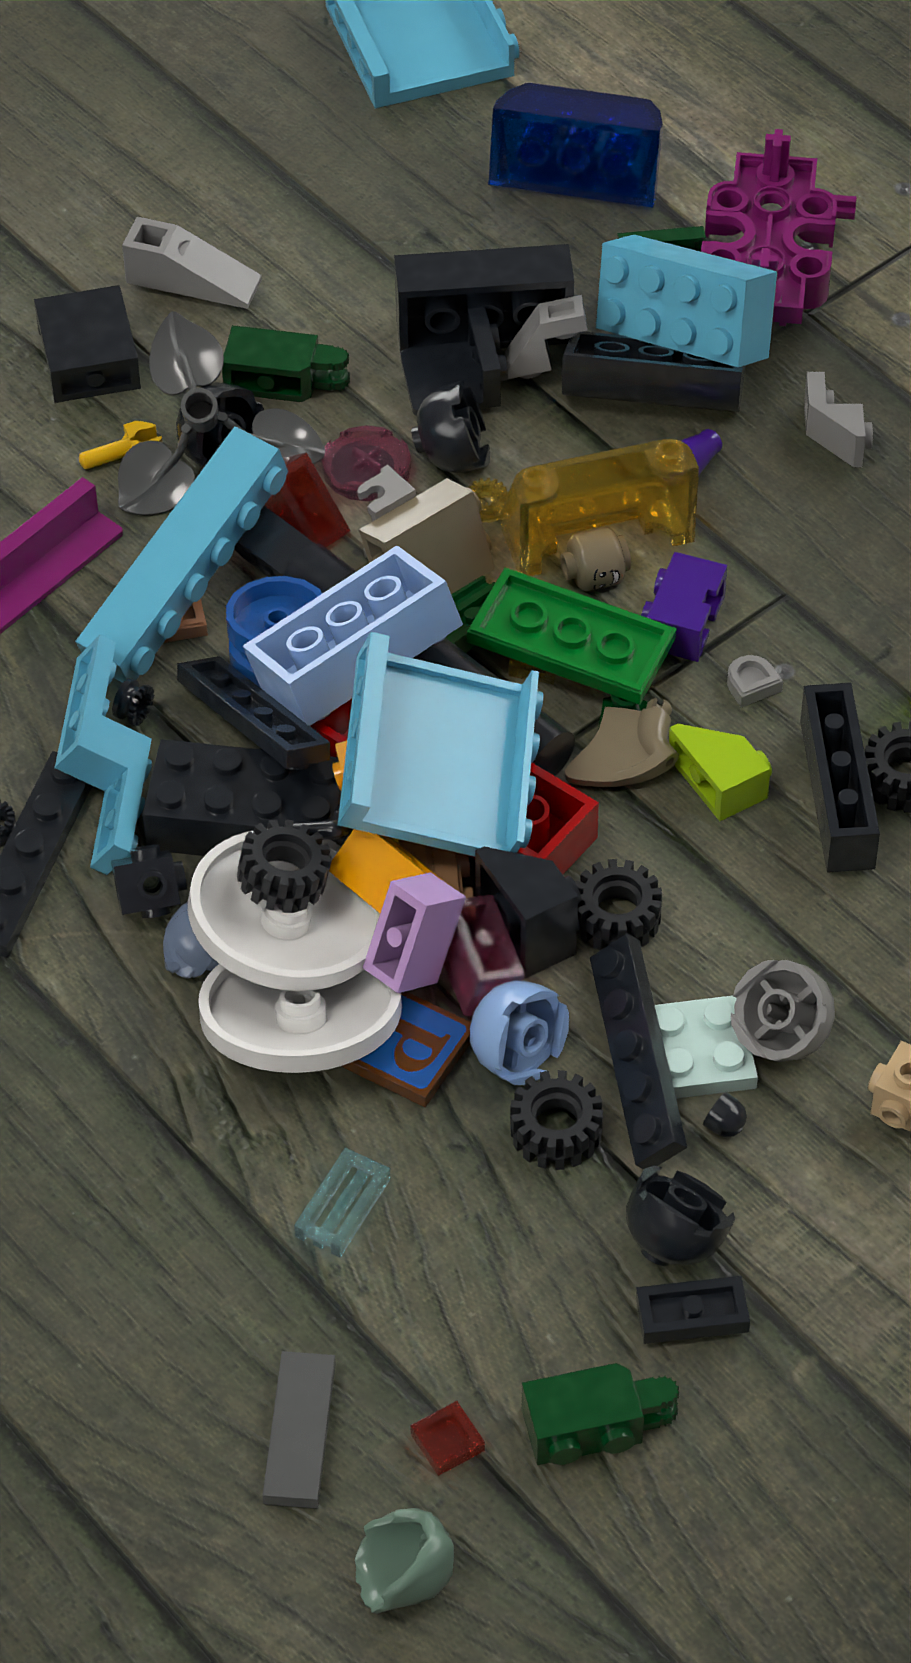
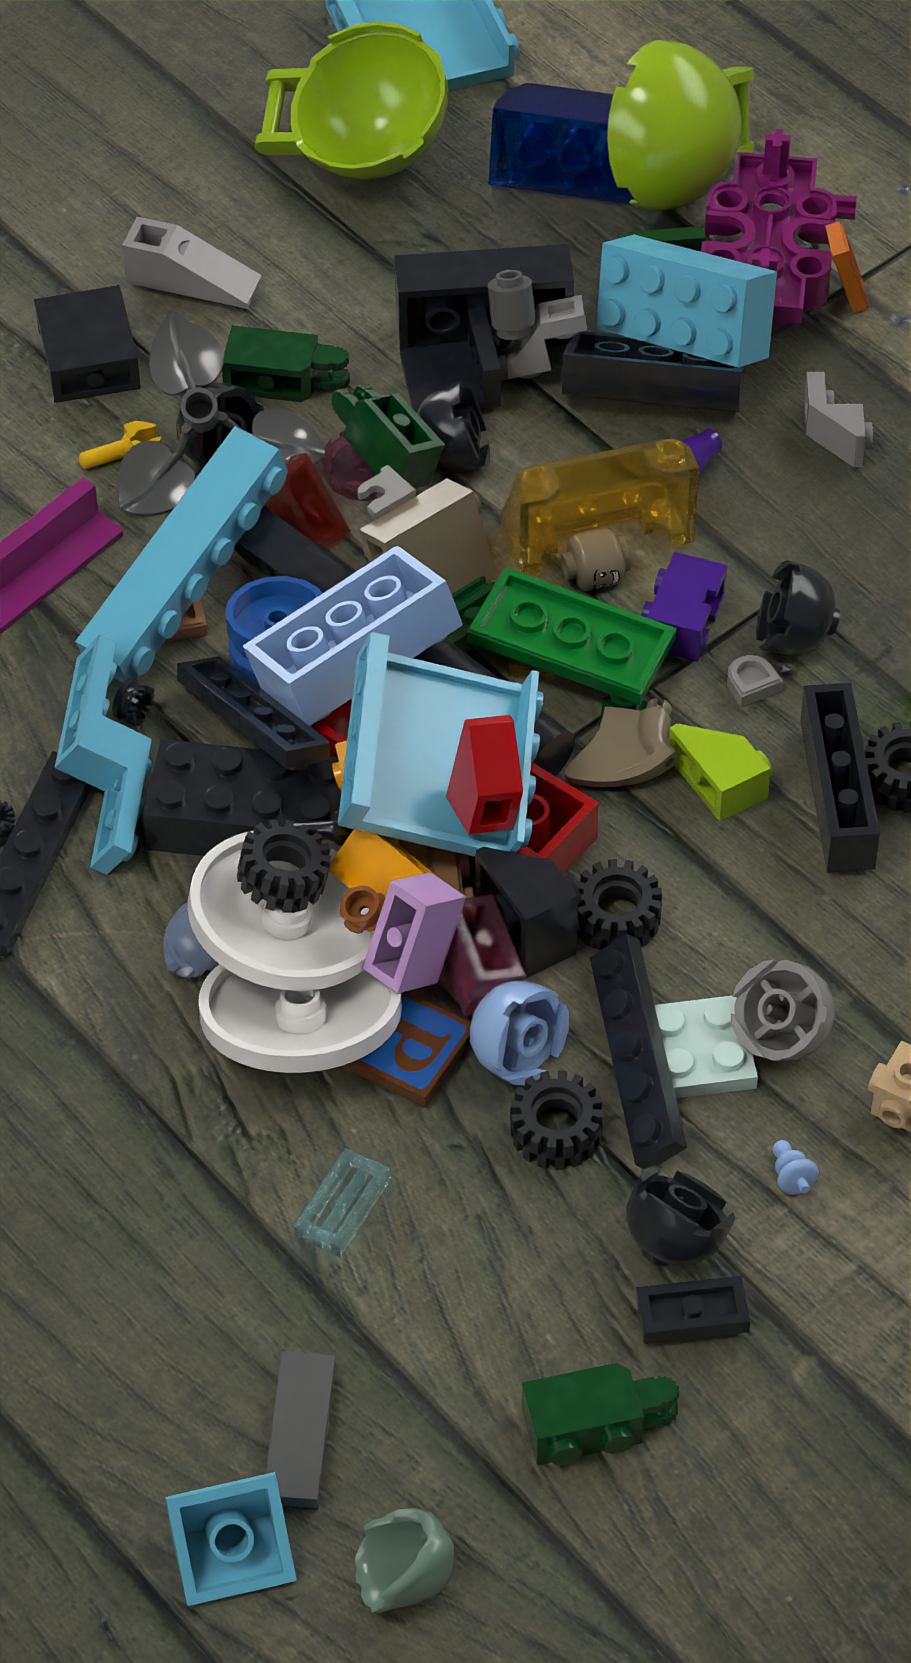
black brick [111,845,187,918] -> none
clear red tile [410,1401,485,1476] -> none
clear yellow bush [468,477,508,523] -> none
black hinge [703,1092,747,1137] -> none
none -> medium azure slope [165,1472,297,1606]
none -> lime windscreen [254,21,448,180]
none -> dark green hinge [331,384,445,489]
none -> dark orange plate [340,886,385,934]
none -> red slope [446,715,523,835]
none -> dark grey brick [488,270,536,340]
none -> lime windscreen [607,40,754,211]
none -> black cylinder [756,560,840,656]
none -> light blue hair [773,1140,819,1195]
none -> orange tile [825,221,869,314]

